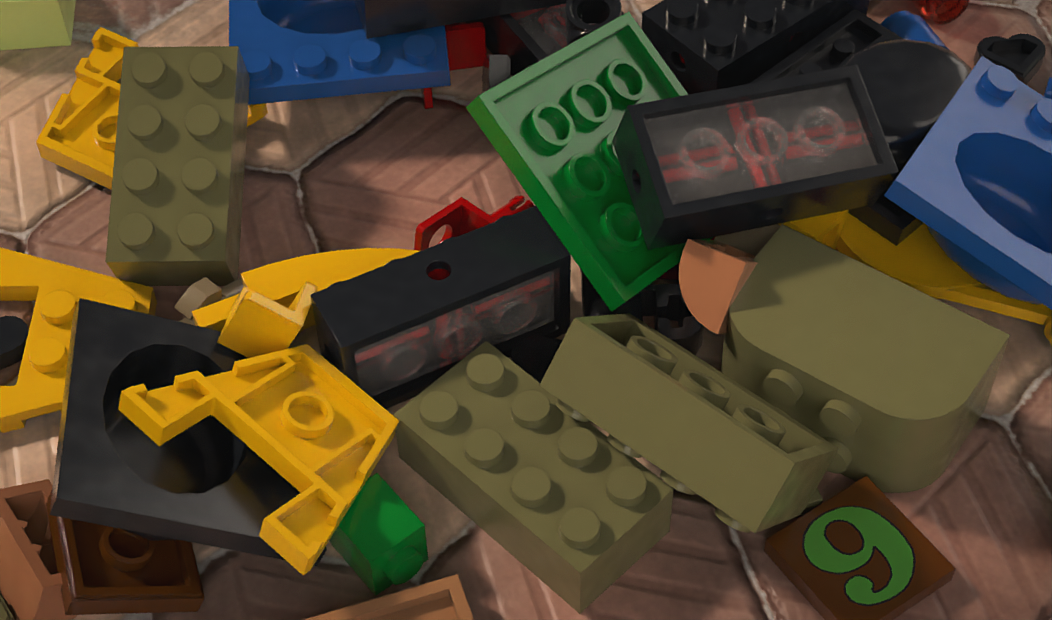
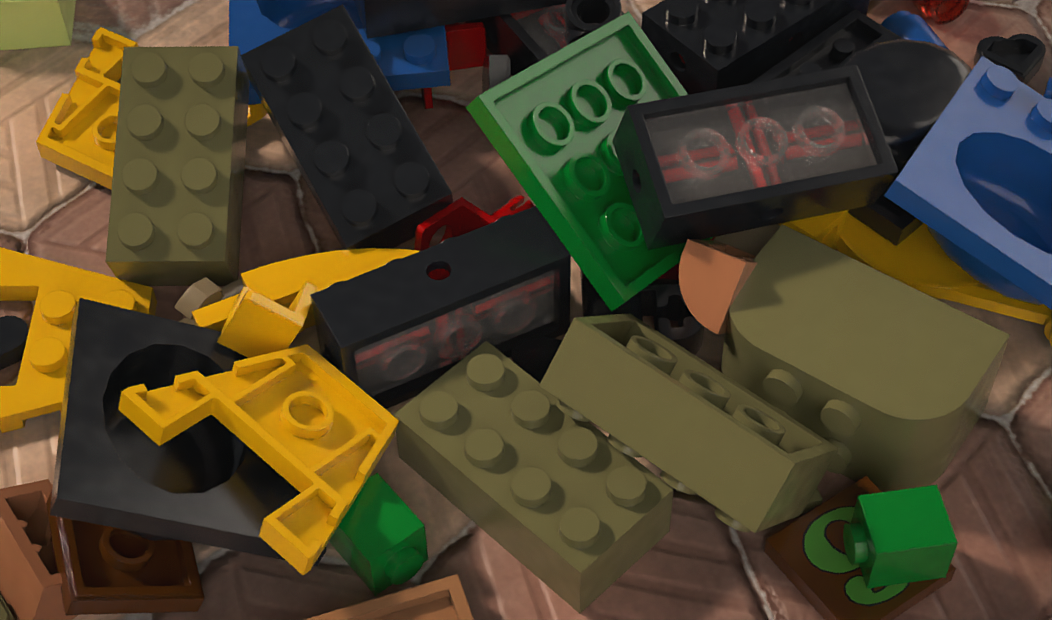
none -> black brick [240,4,453,250]
none -> green brick [843,485,958,589]

